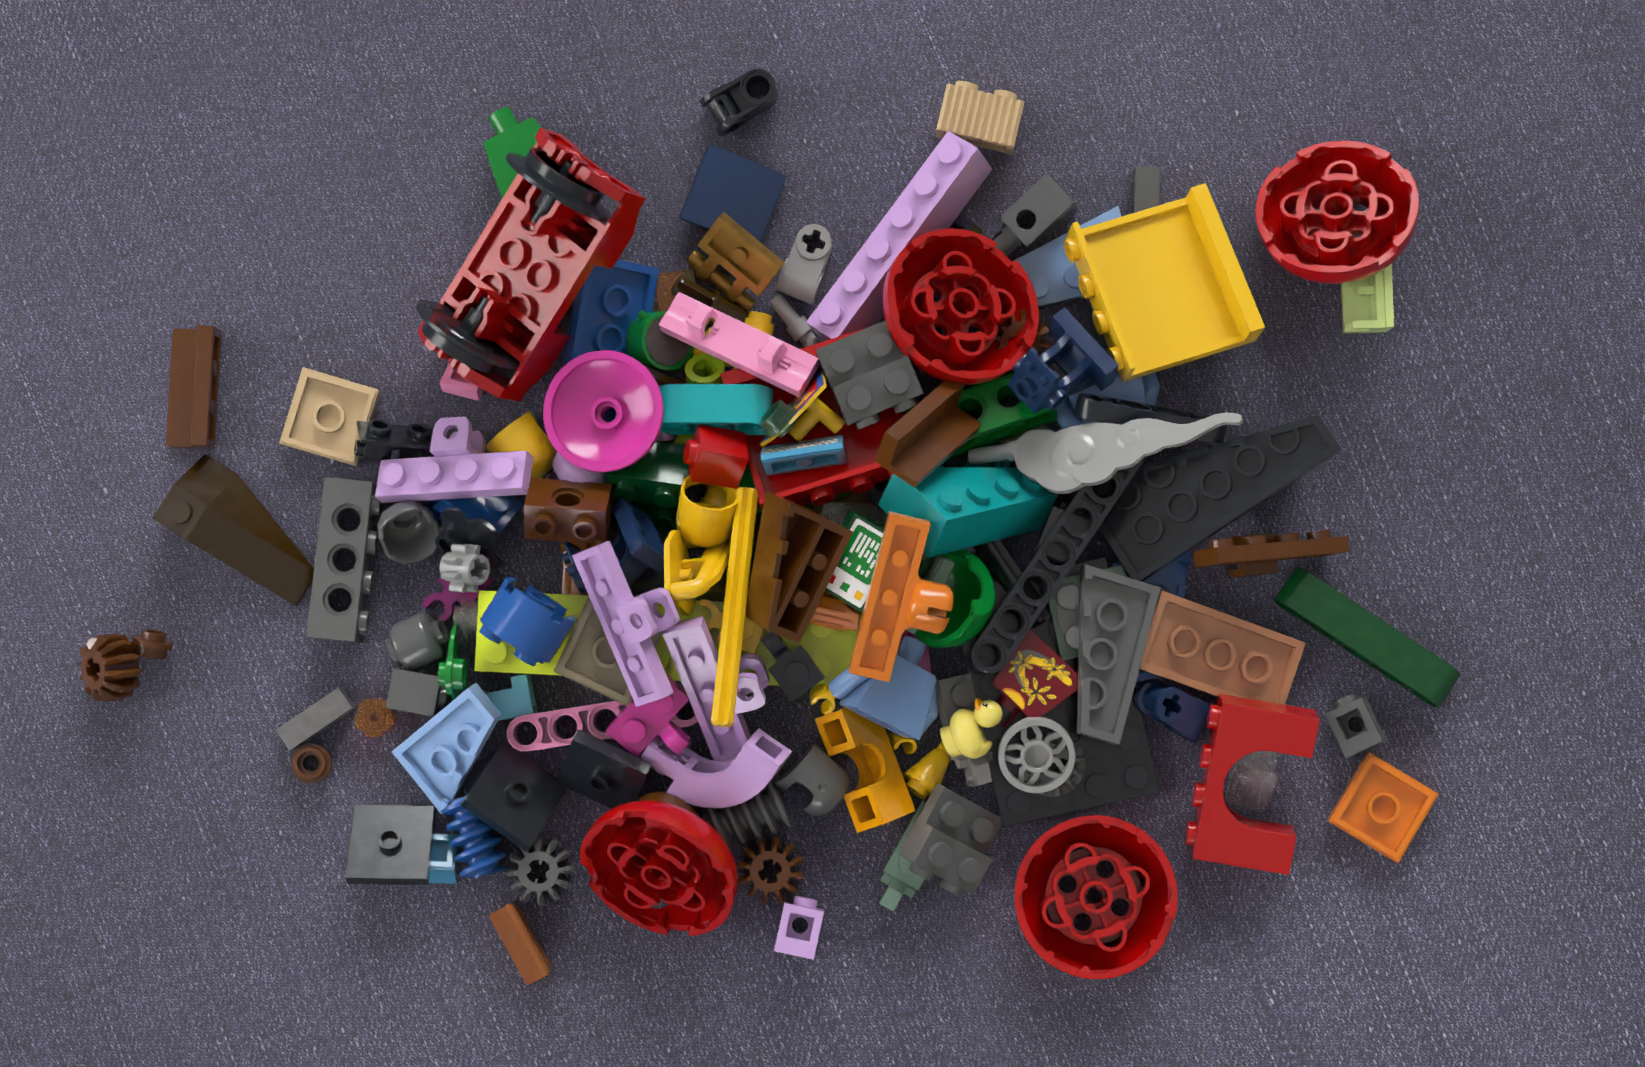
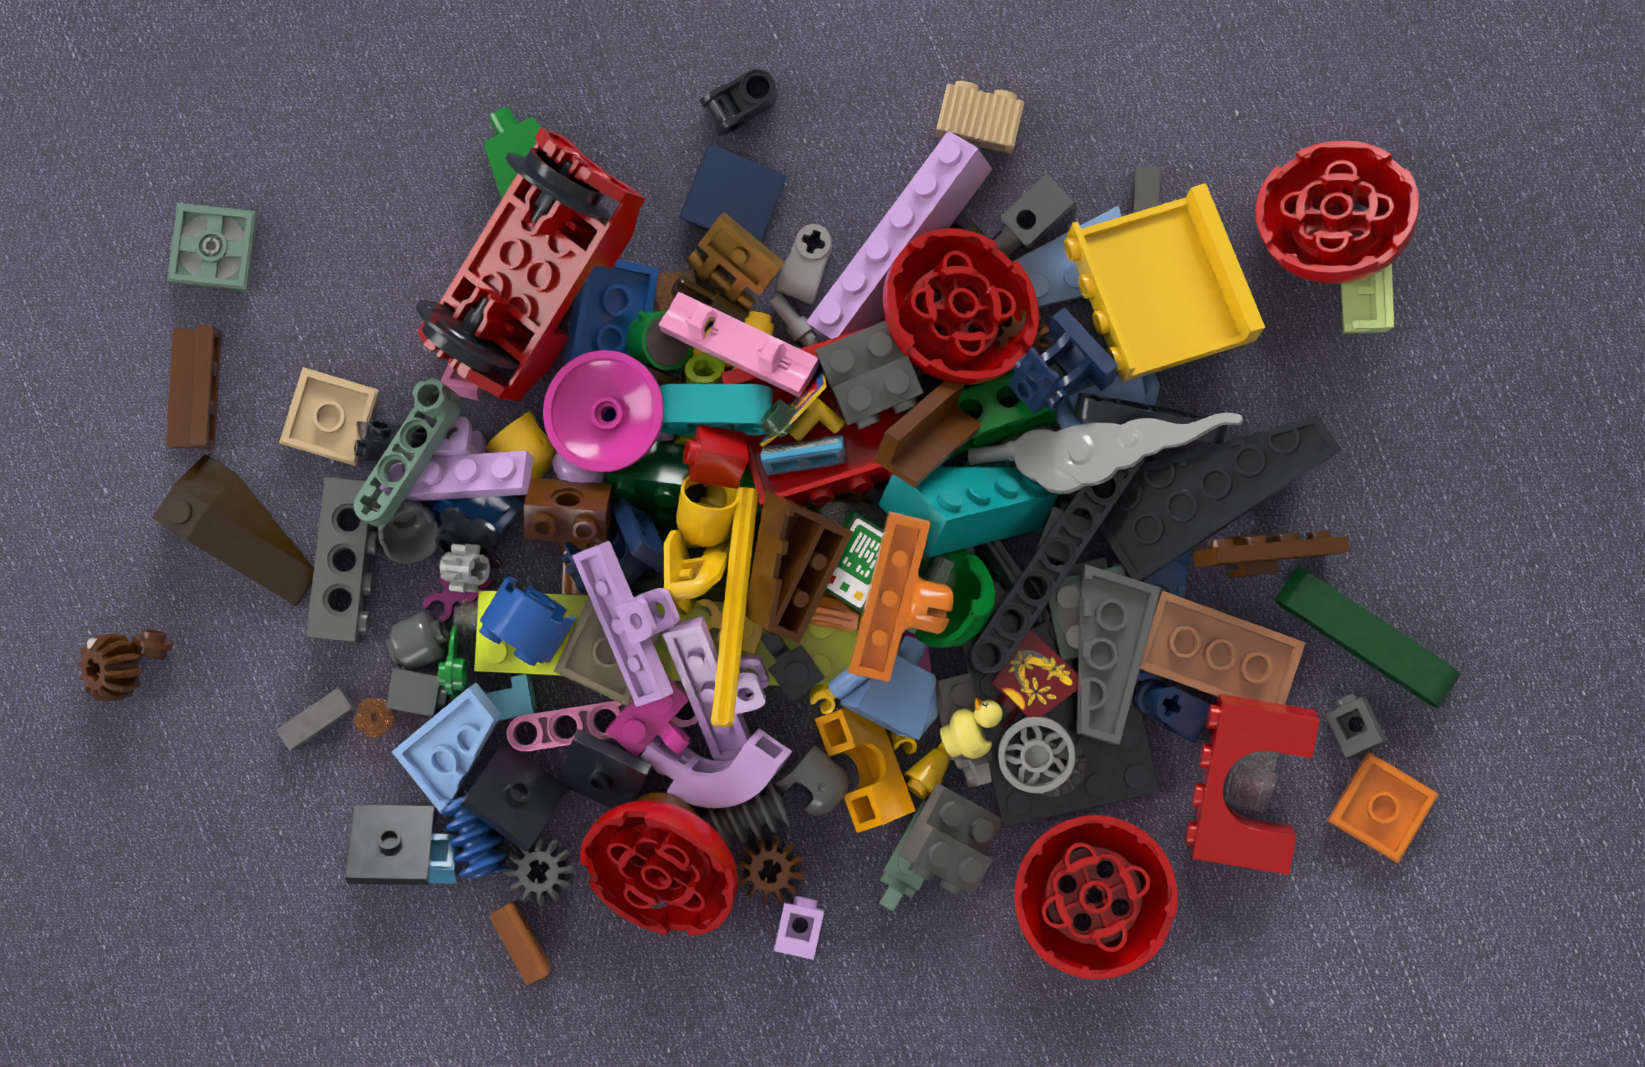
reddish brown plate [291,743,332,783] -> none
none -> sand green piece [167,203,258,292]
none -> sand green beam [354,378,462,526]

